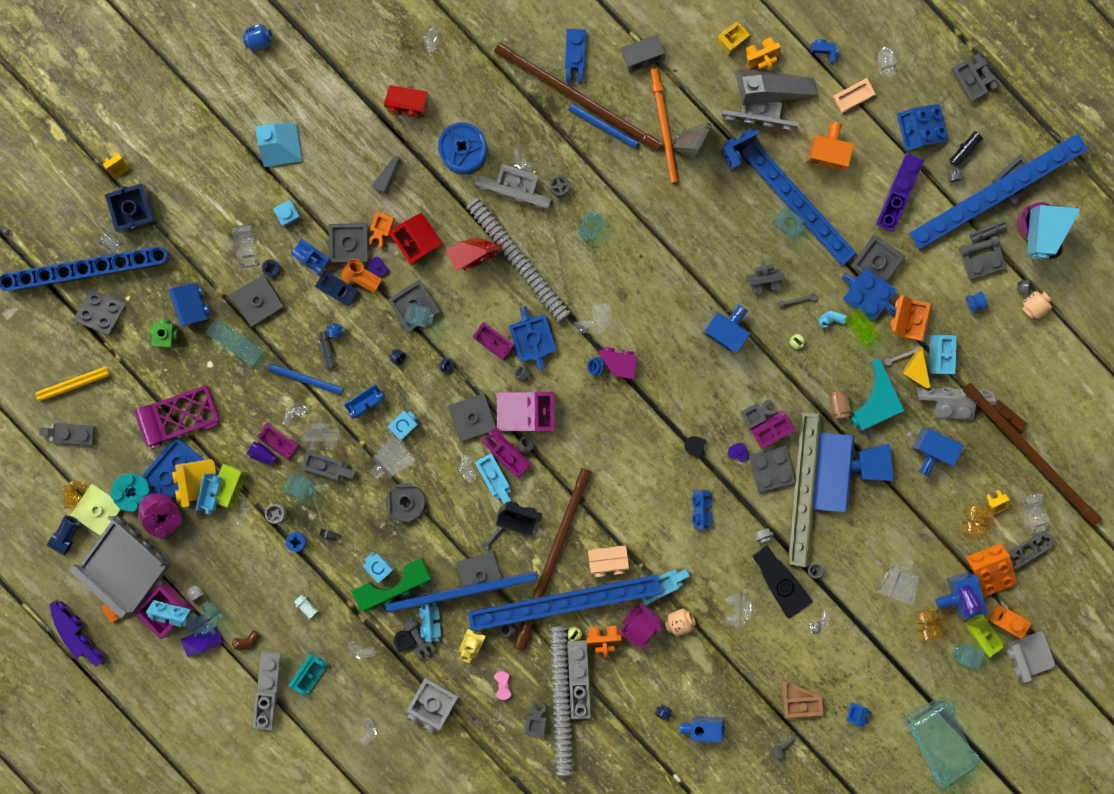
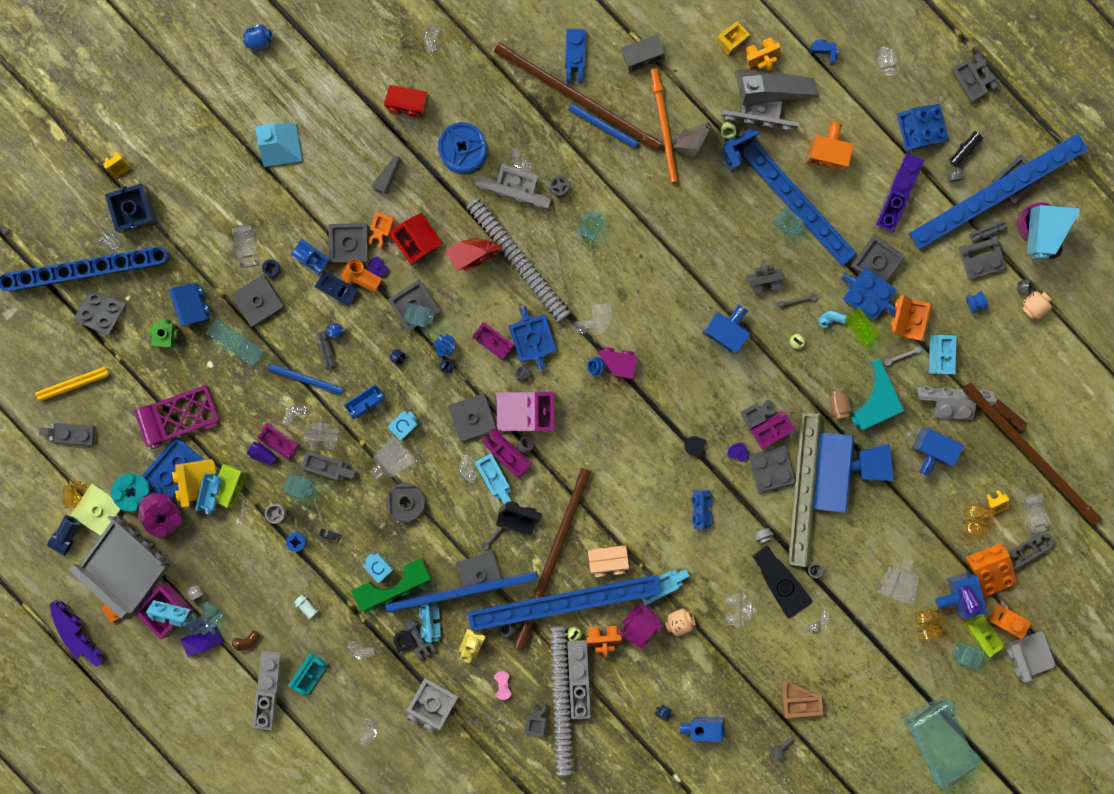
medium azure brick [273,200,302,228] -> none
light nougat tile [833,78,876,114] -> none
blue tile [846,702,871,727] -> none
yellow slope [903,347,930,388] -> none
none -> blue gear [433,334,457,358]
none -> yellowish green hinge [721,122,736,139]

